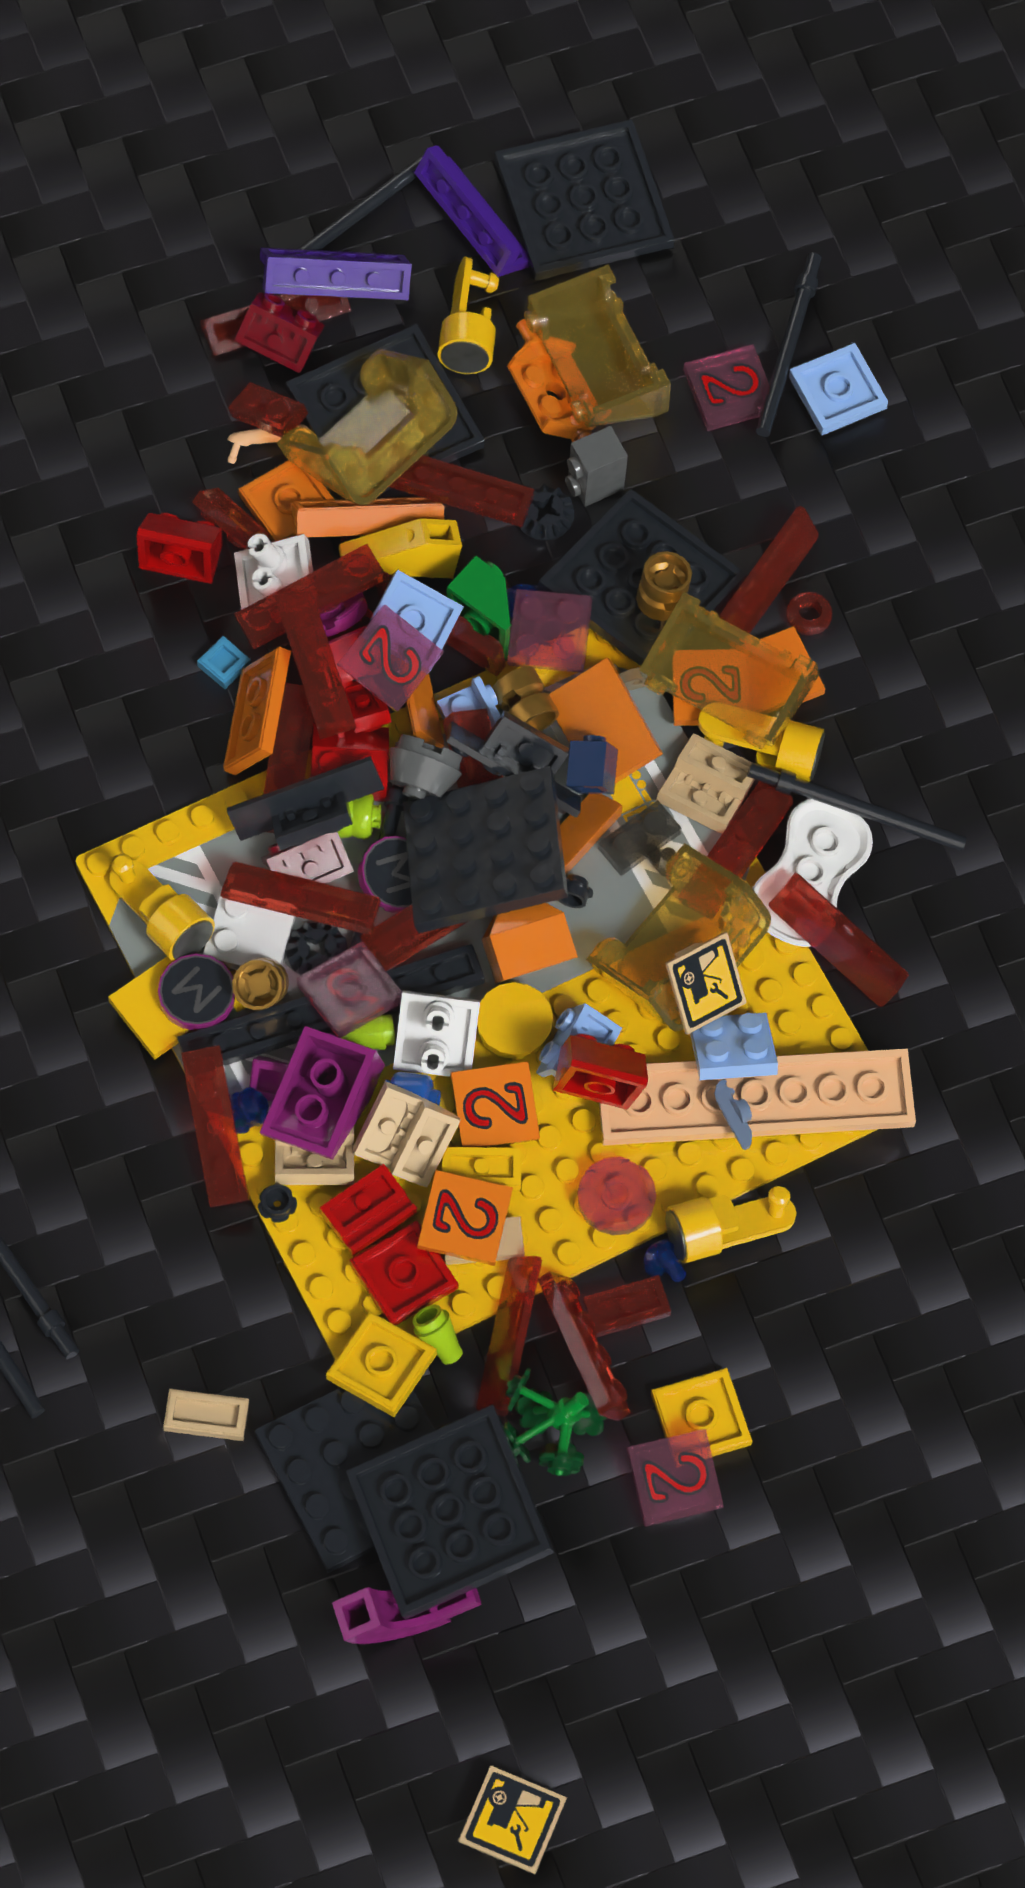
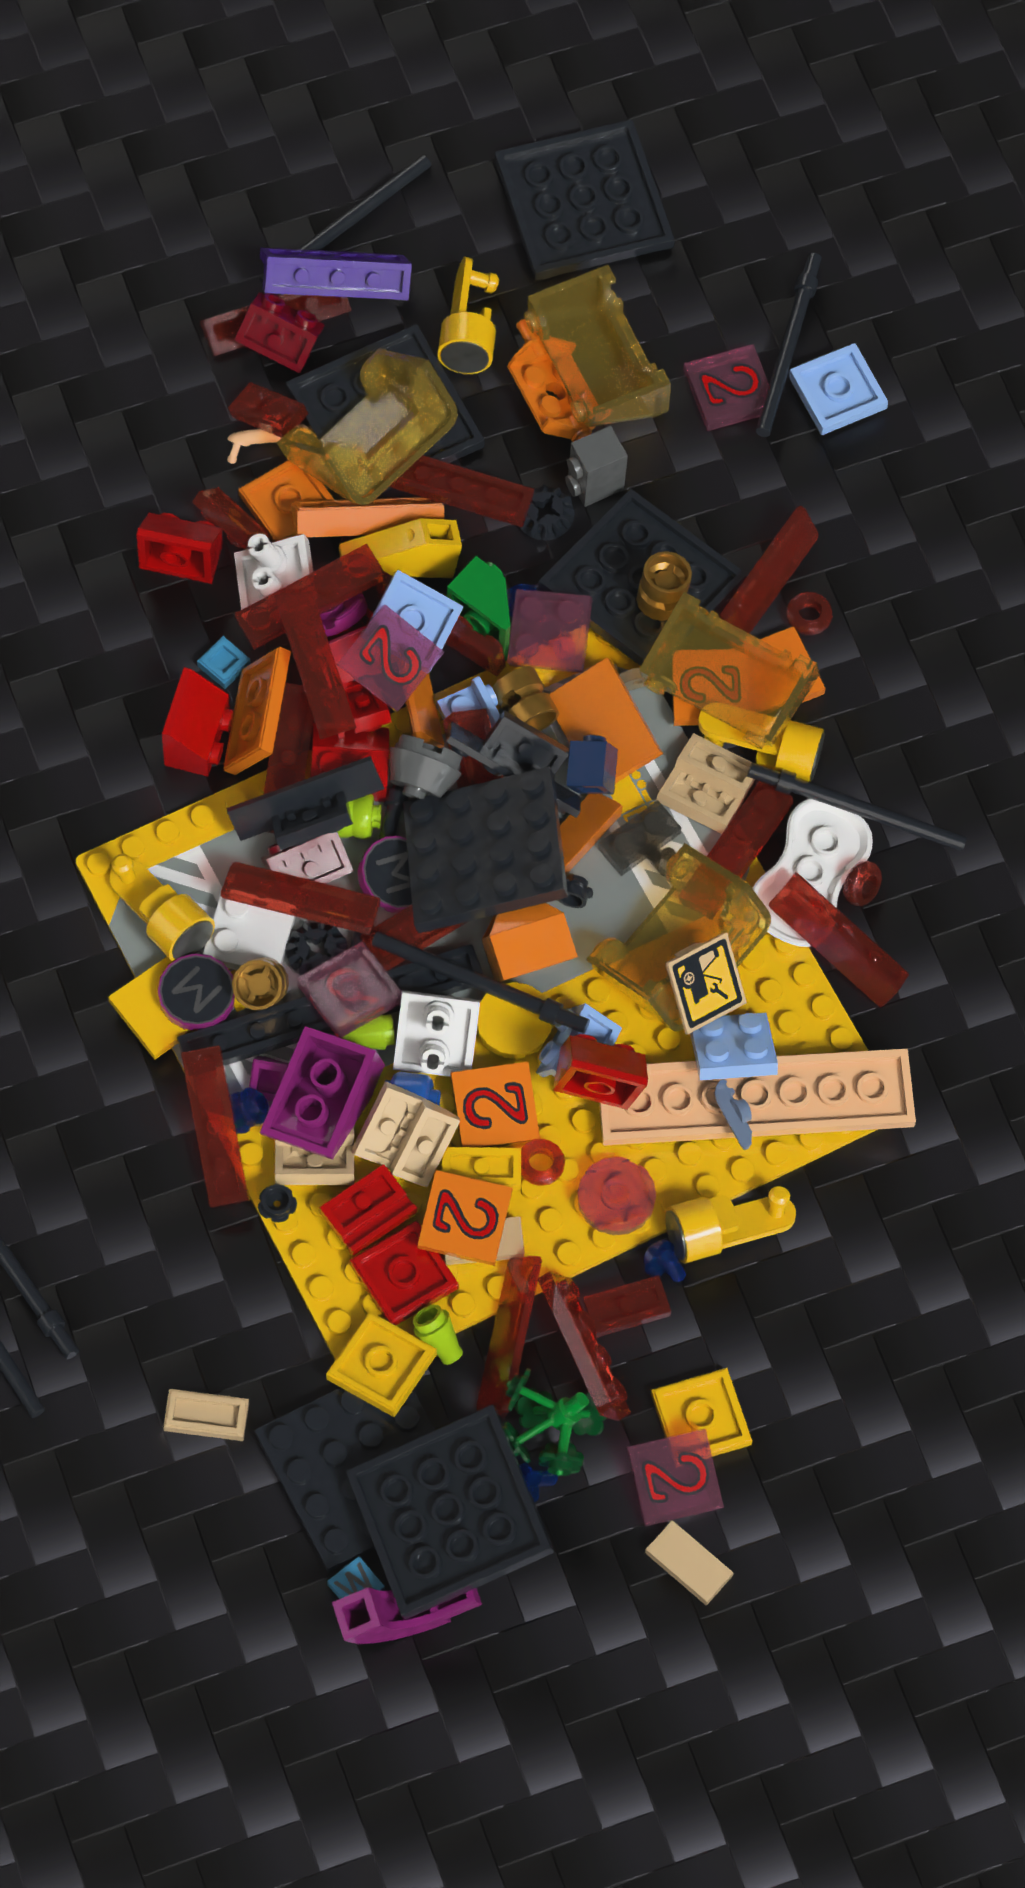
dark purple fence [414,145,530,277] -> none
piece [458,1766,567,1874] -> none
none -> red slope [162,667,234,777]
none -> dark azure tile [327,1556,385,1599]
none -> black bar [372,931,590,1034]
none -> clear blue plate [519,1463,558,1502]
none -> clear red piece [521,1139,565,1186]
none -> tan tile [645,1520,733,1606]
none -> clear red piece [843,861,882,907]

